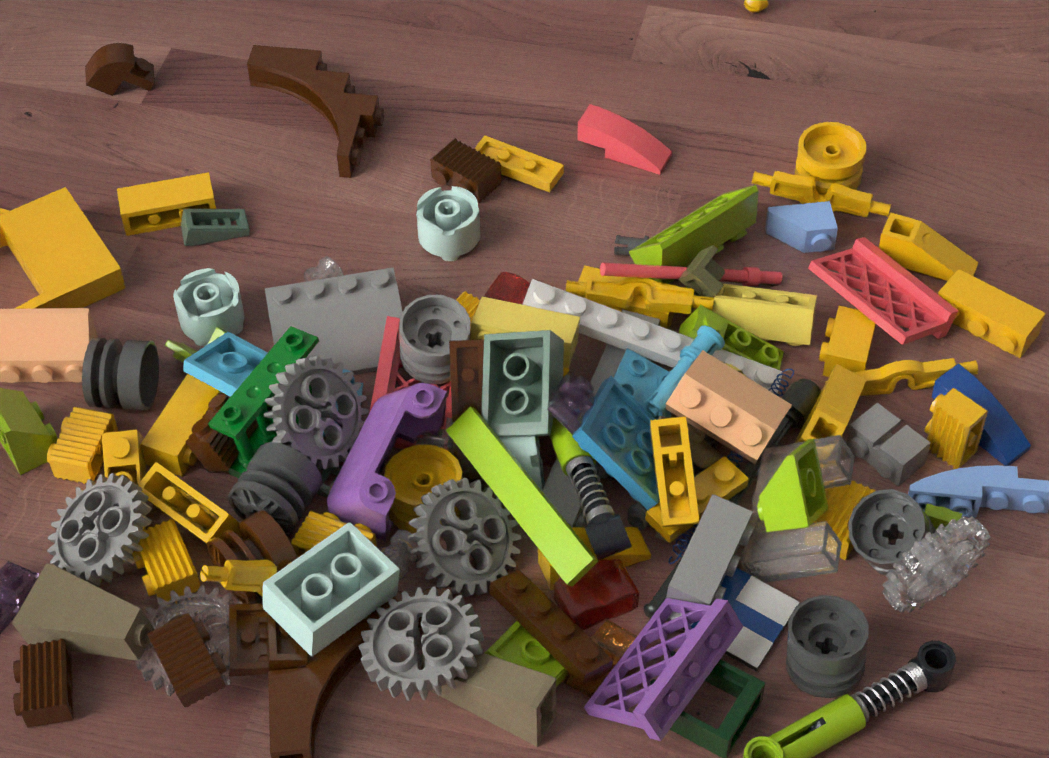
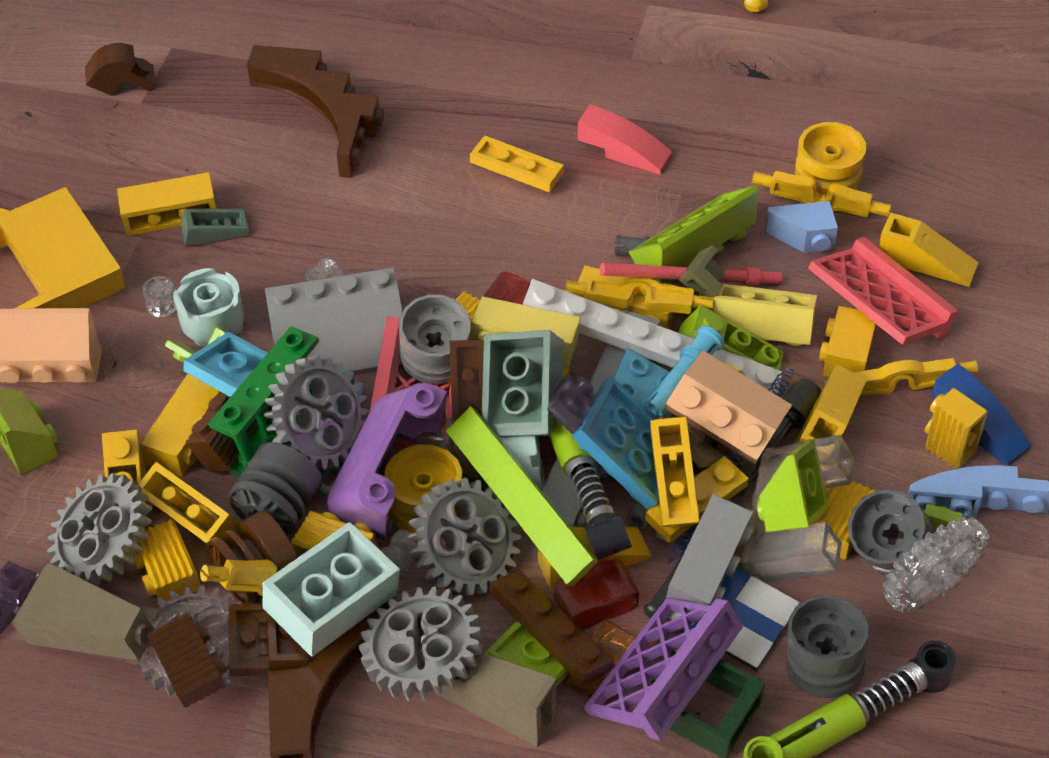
reddish brown brick [13,639,74,728] -> none
yellow brick [47,407,118,484] -> none
dark grey wheel [82,338,159,411] -> none
light aqua brick [416,186,481,261] -> none
reddish brown brick [430,138,502,203] -> none
light grey piece [846,403,931,486] -> none
yellow brick [938,269,1046,358] -> none
none -> clear wheel [142,276,176,317]

